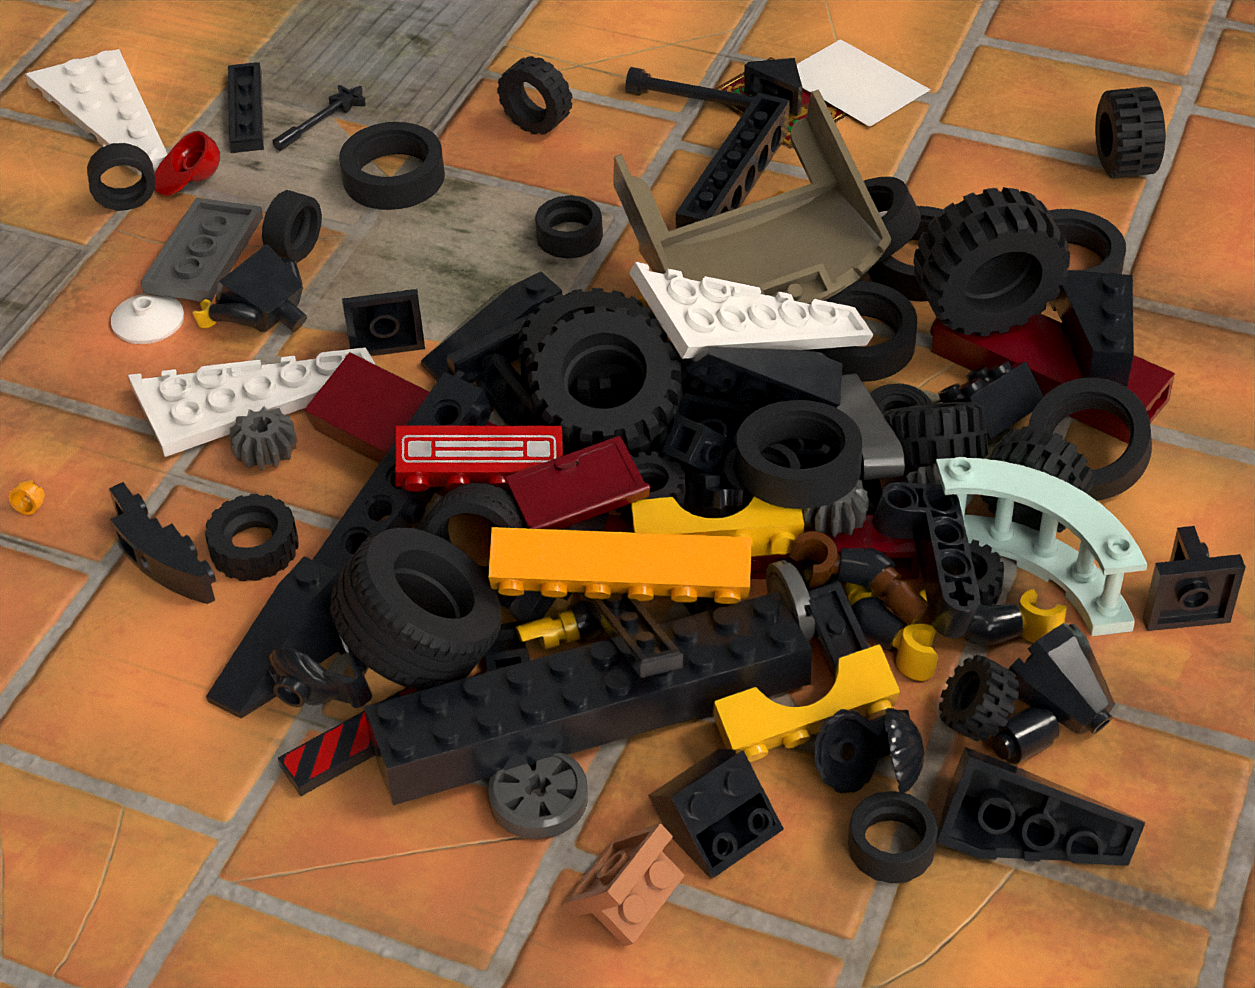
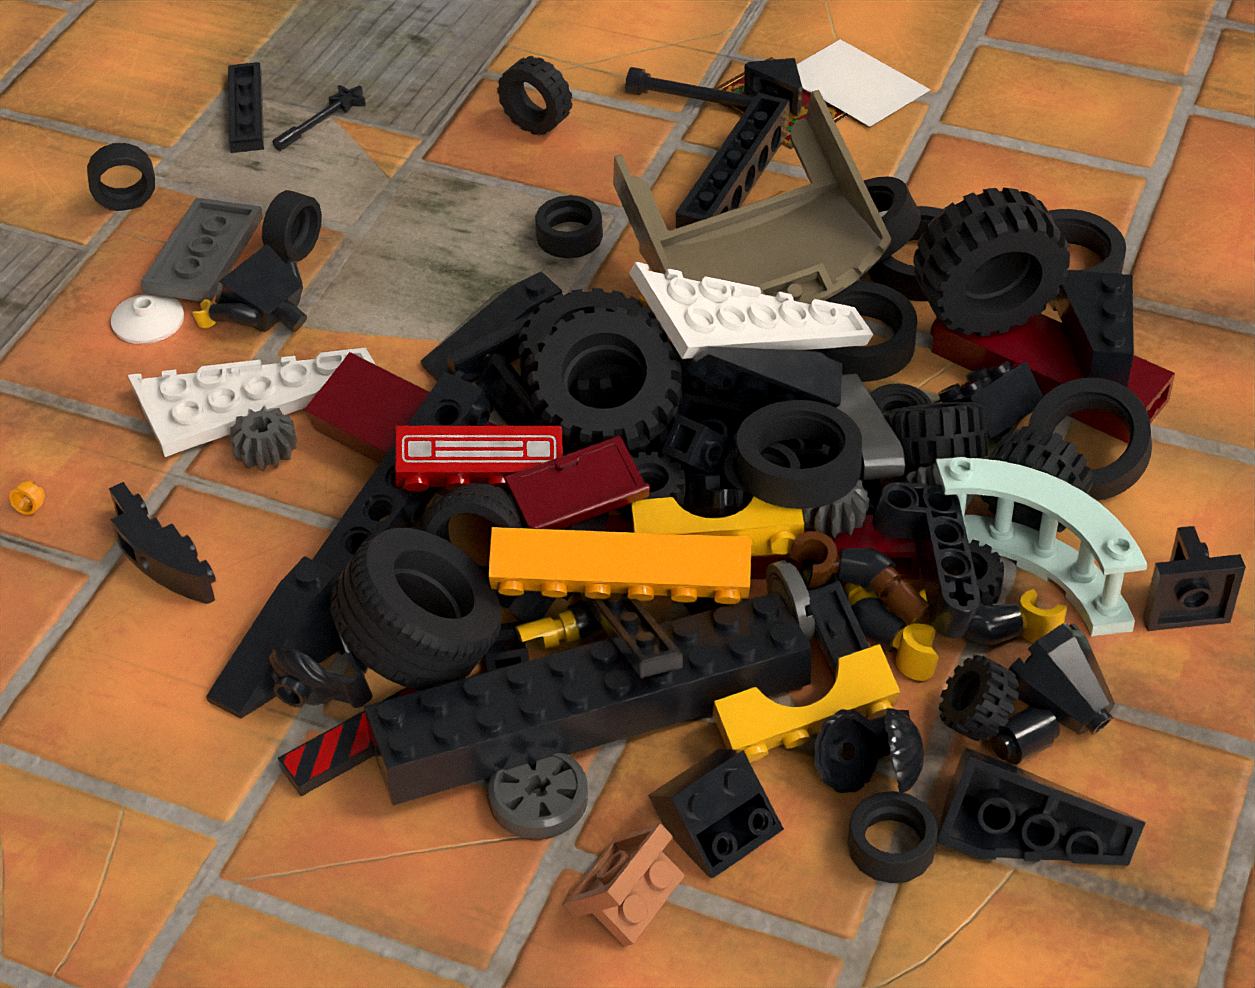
white wing [25,49,167,176] -> none
red cap [155,131,220,196] -> none
black tyre [205,494,299,581] -> none
black tyre [339,122,445,210] -> none
black slope [342,289,425,356] -> none
black tyre [1095,87,1166,178] -> none

